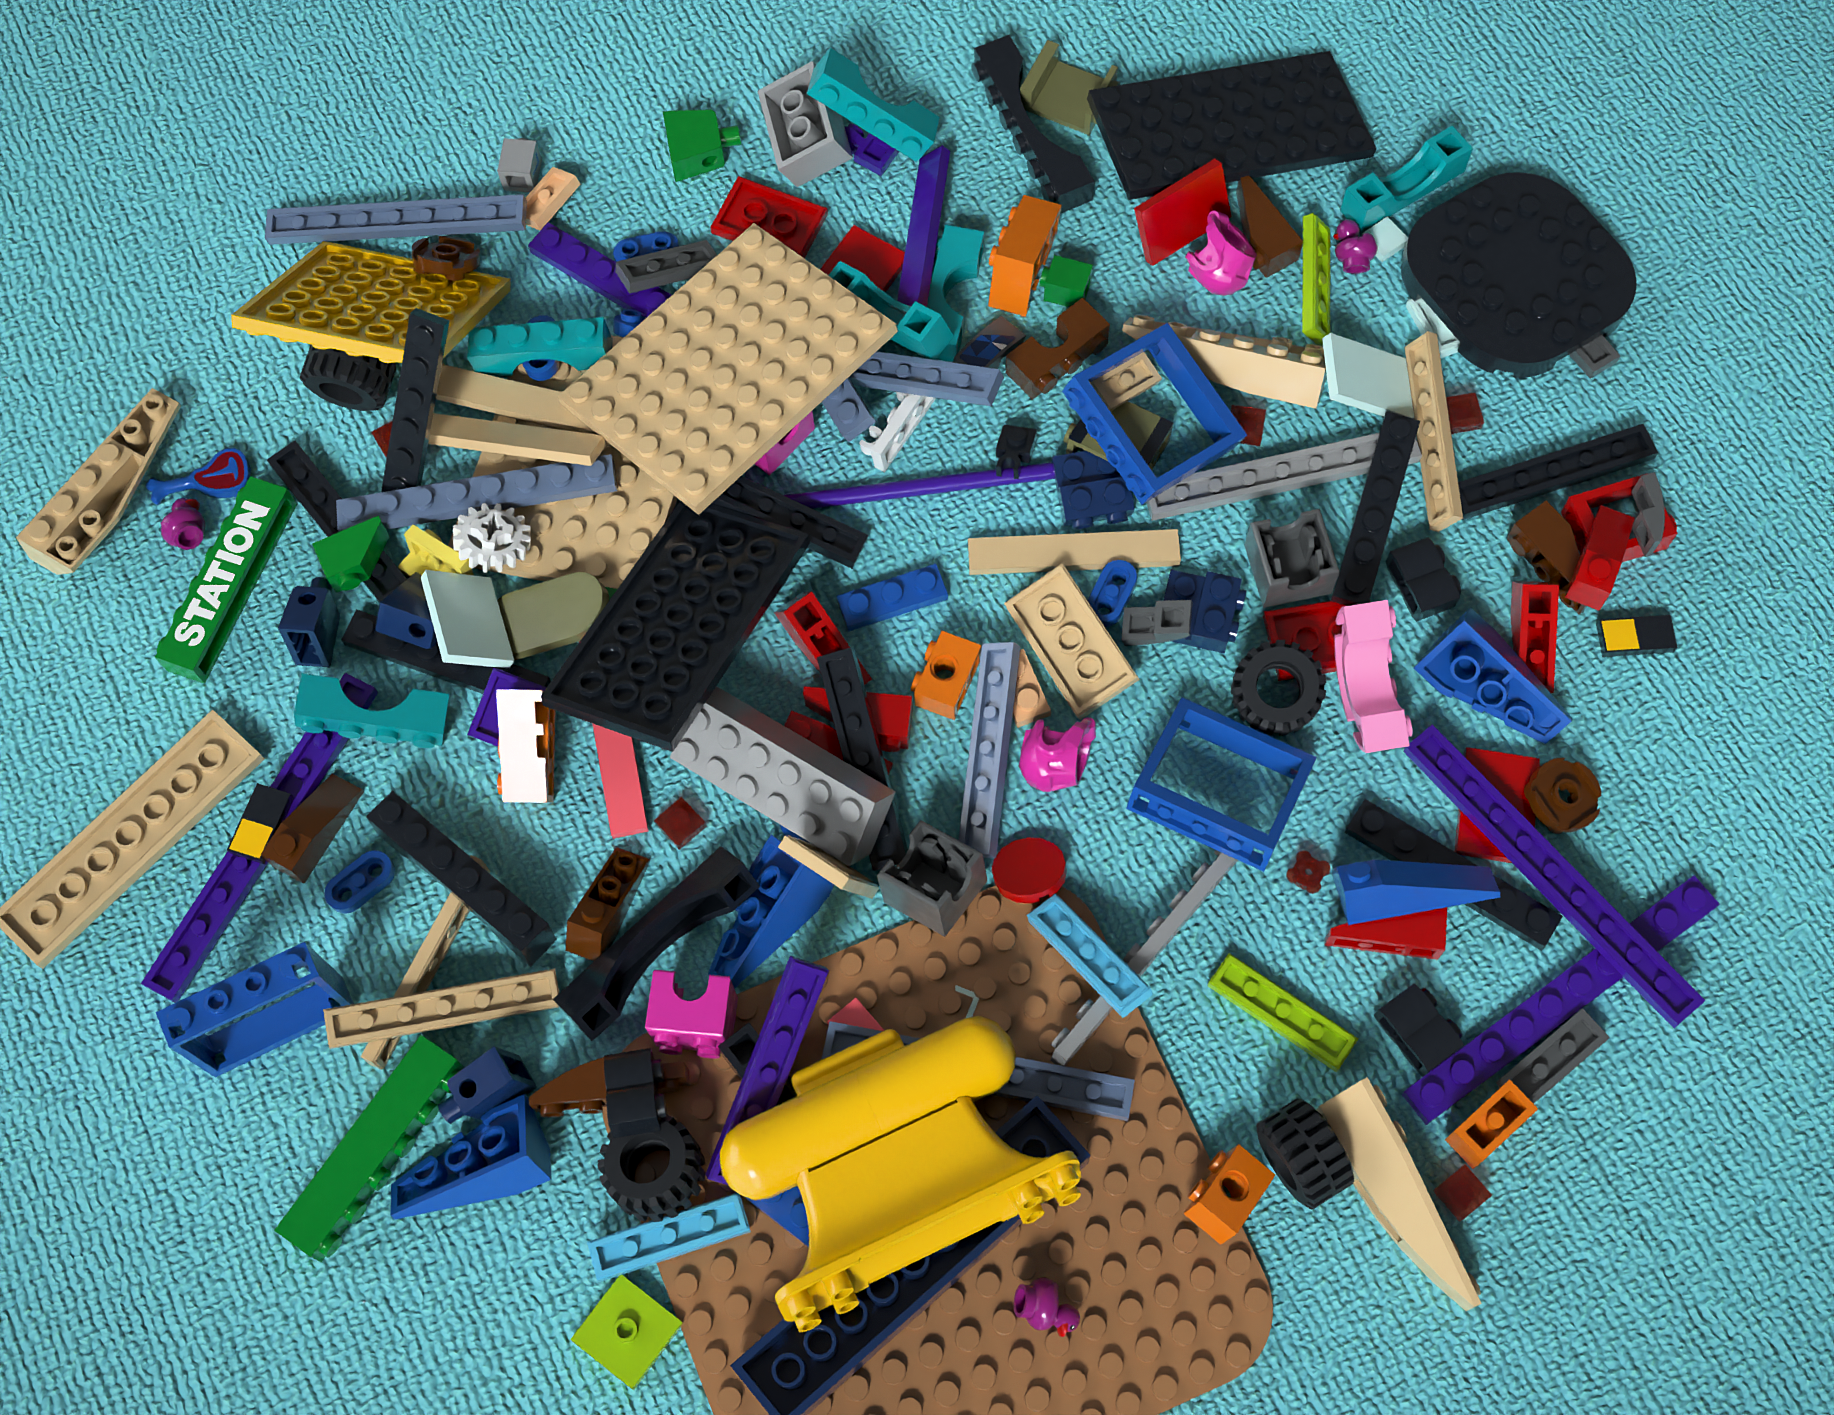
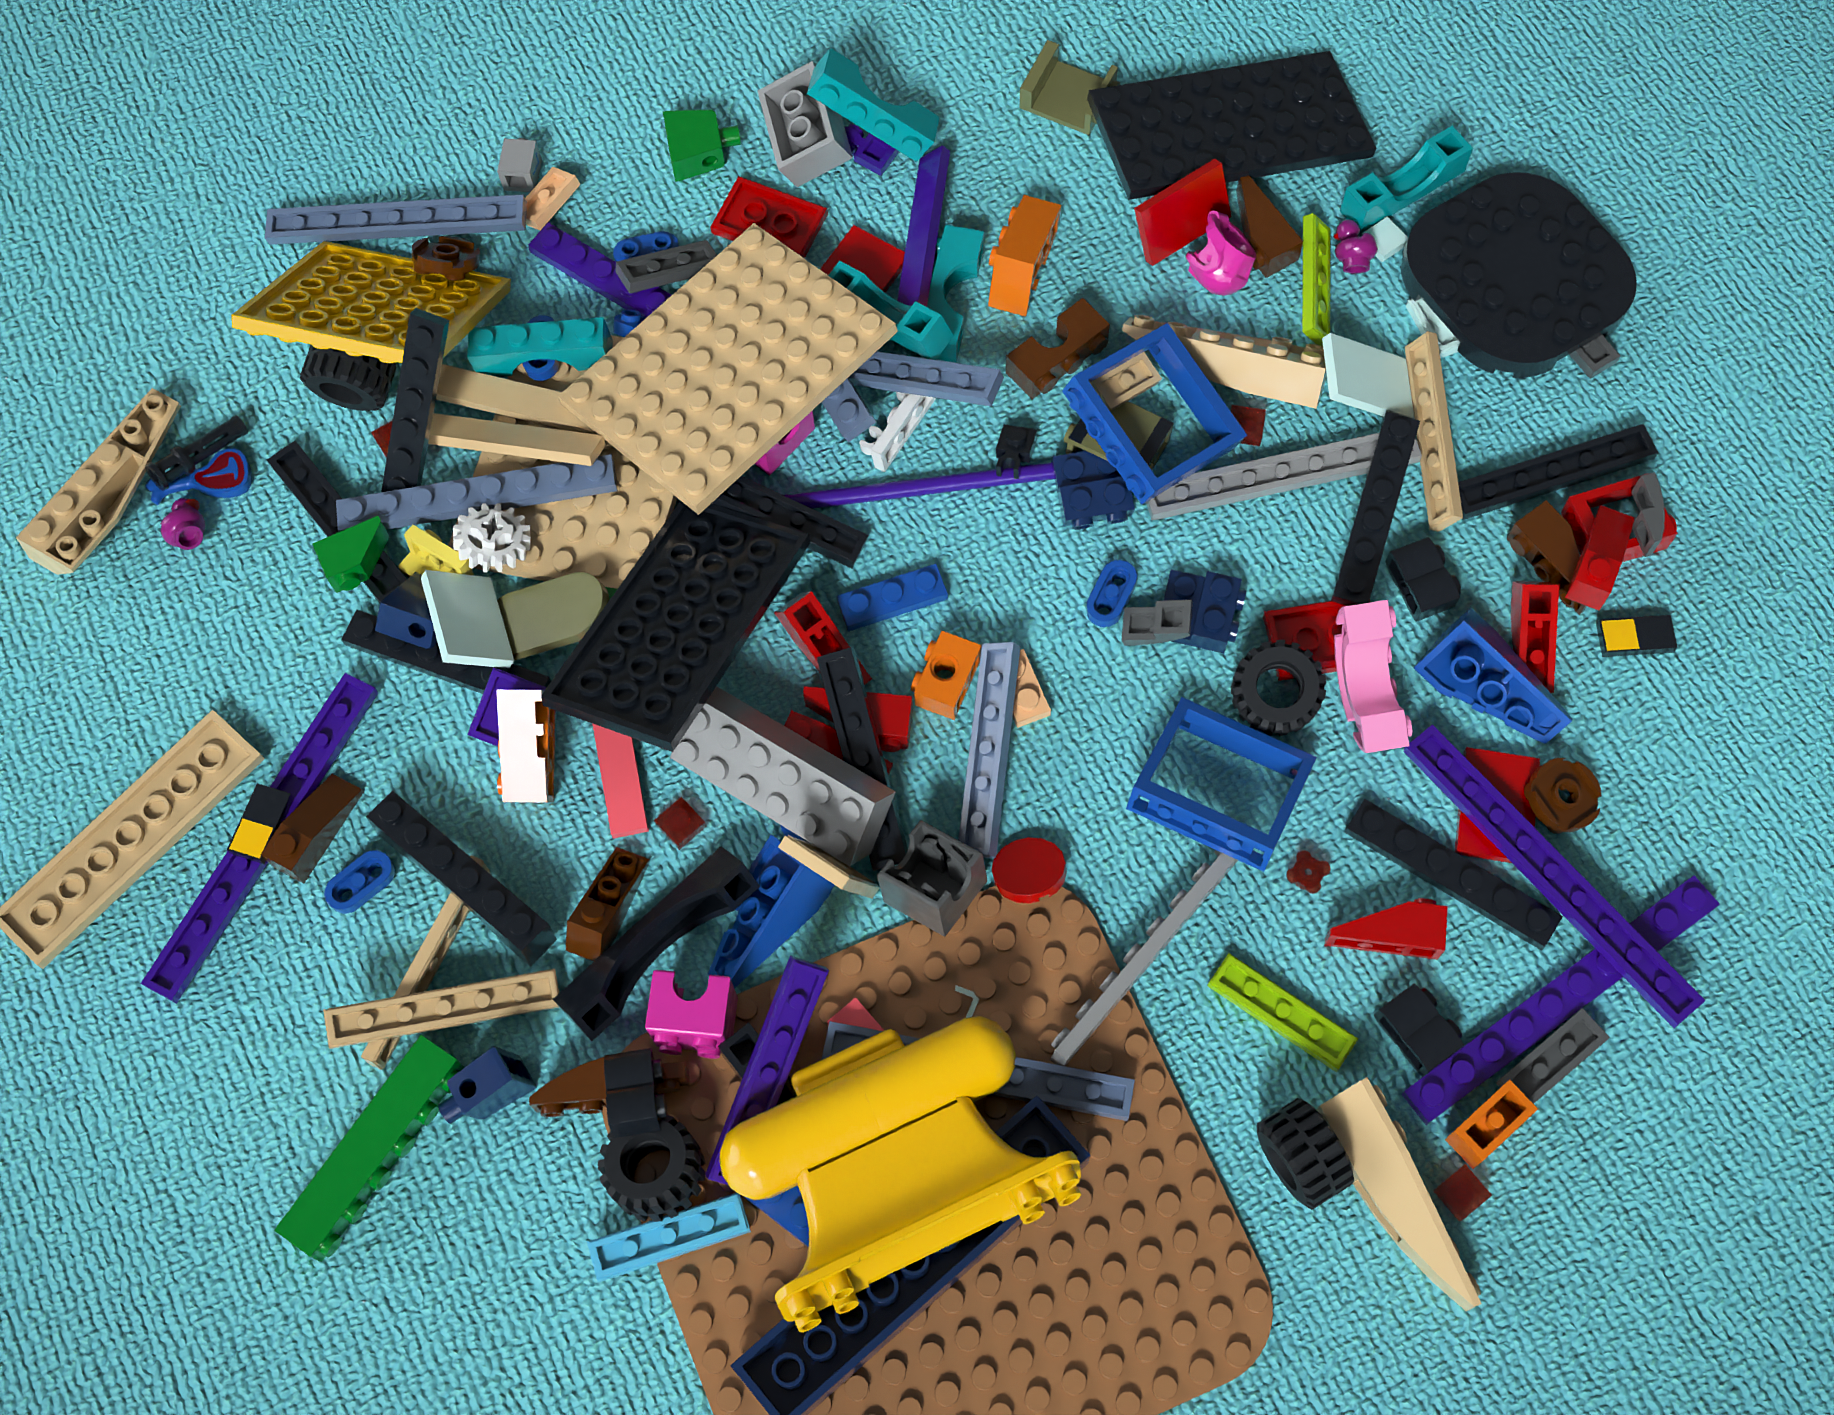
green brick [155,476,297,684] -> none
blue window [155,942,354,1078] -> none
dark blue torso [278,577,340,668] -> none
teal arch [294,673,449,748] -> none
blue wedge [390,1094,552,1219] -> none
lime plate [570,1275,683,1390] -> none
slope [953,316,1026,369] -> none
tan tile [968,529,1181,575] -> none
black arch [971,35,1095,214] -> none
tan tile [1004,563,1140,720] -> none
magenta animal [1014,1277,1080,1337] -> none
dark pink helmet [1019,717,1096,792] -> none
medium azure tile [1026,893,1153,1018] -> none
green brick [1040,255,1093,307] -> none
orange brick [1183,1144,1275,1245] -> none
dark grey piece [1244,509,1340,608] -> none
blue wedge [1332,860,1500,925] -> none
clear red plate [1446,393,1484,434] -> none
none -> black pin [145,415,248,491]

